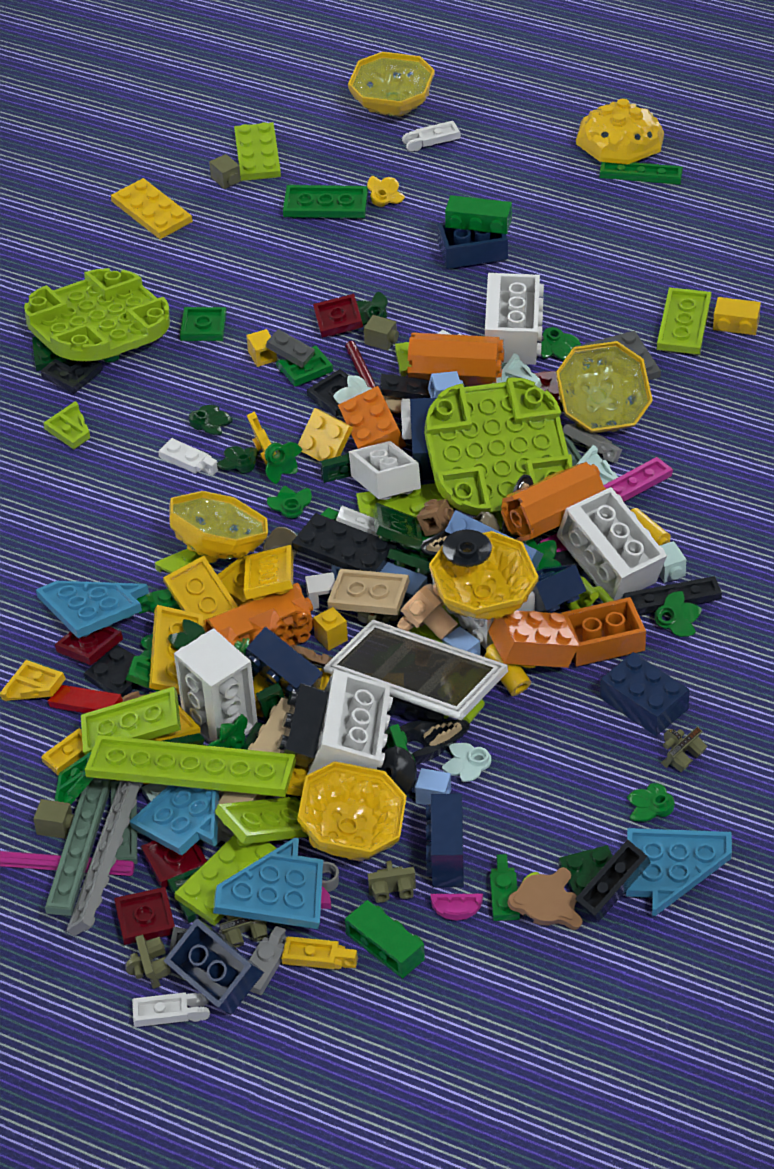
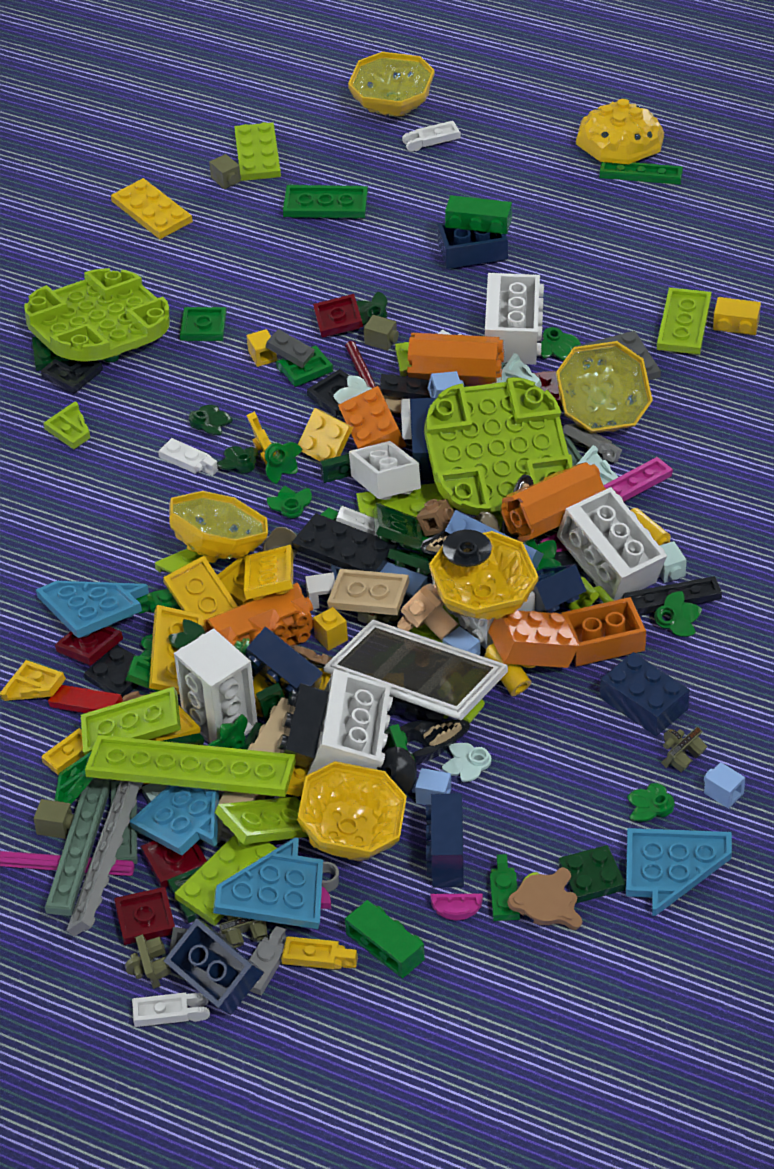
yellow plate [367,176,405,207] -> none
olive hips [367,860,416,903] -> none
black brick [576,839,651,922] -> none
none -> light blue brick [704,762,745,809]

